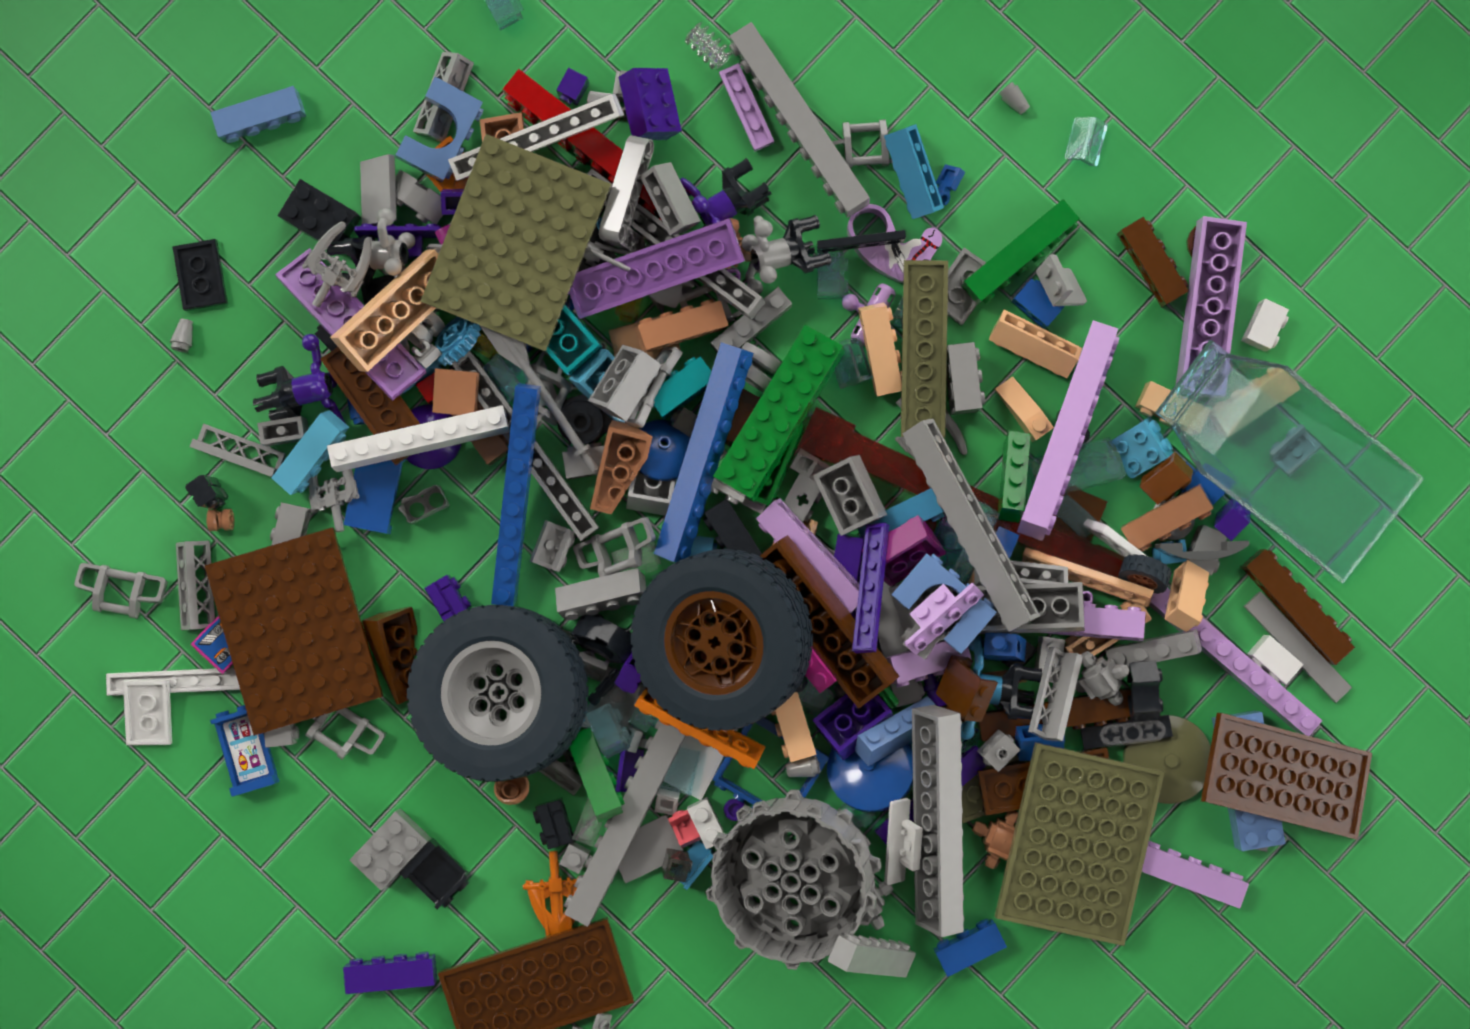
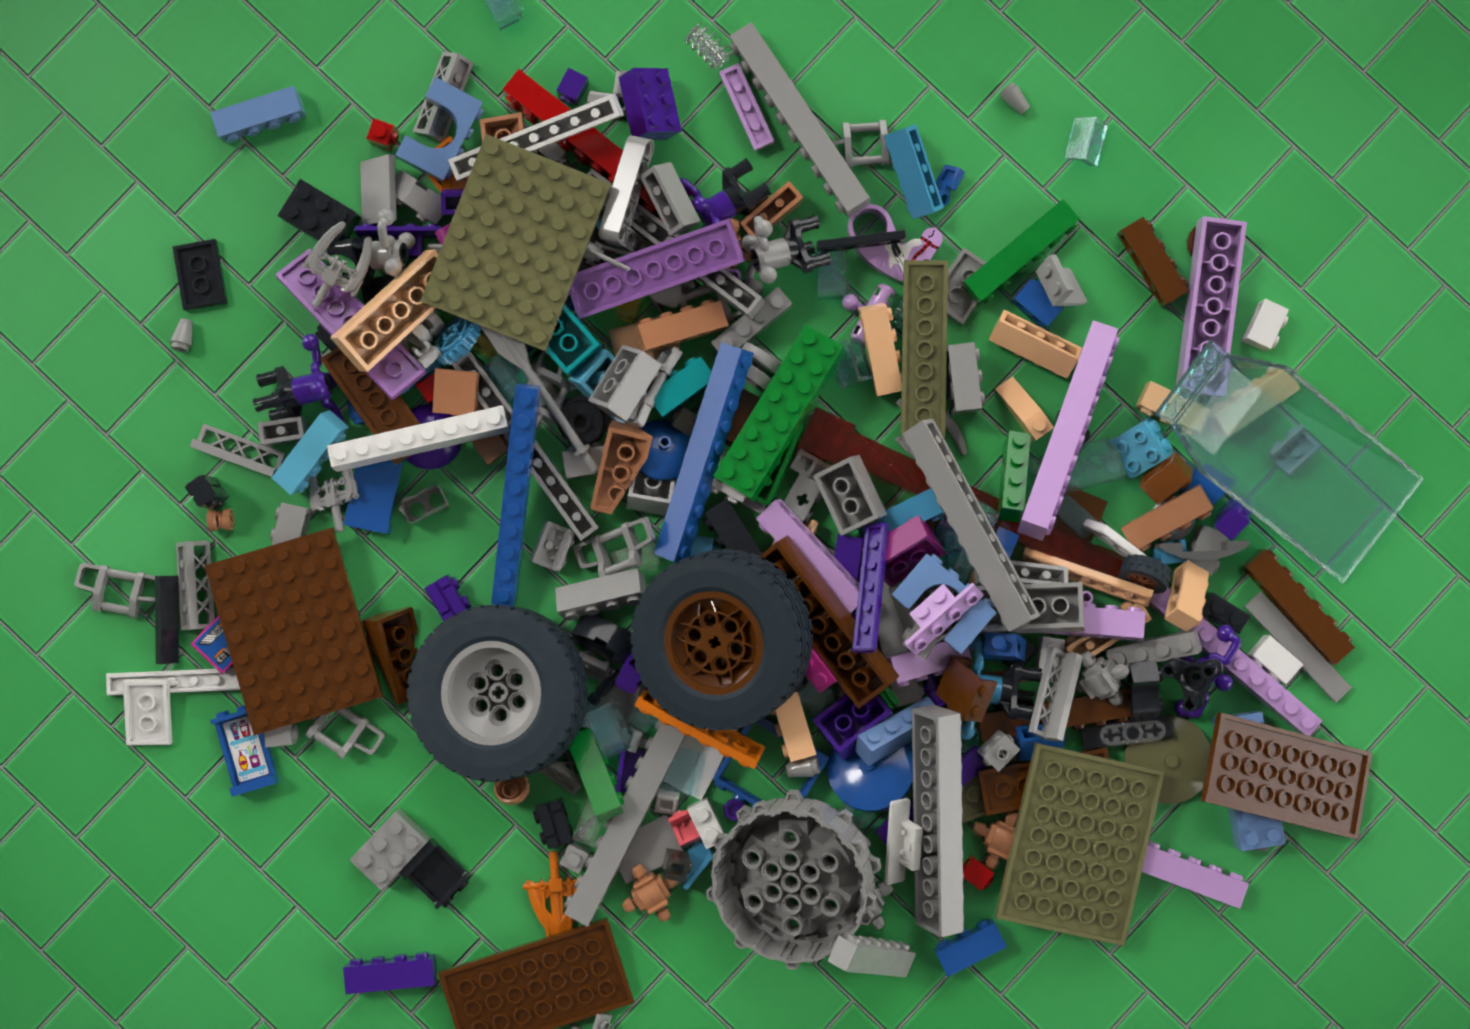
none -> black tile [155,576,179,664]
none -> red brick [366,118,399,152]
none -> light grey brick [533,143,568,165]
none -> nougat piece [622,863,680,922]
none -> nougat brick [739,181,803,236]
none -> red brick [963,854,995,891]
none -> wheel [1161,625,1241,718]
none -> black brick [1202,592,1250,634]

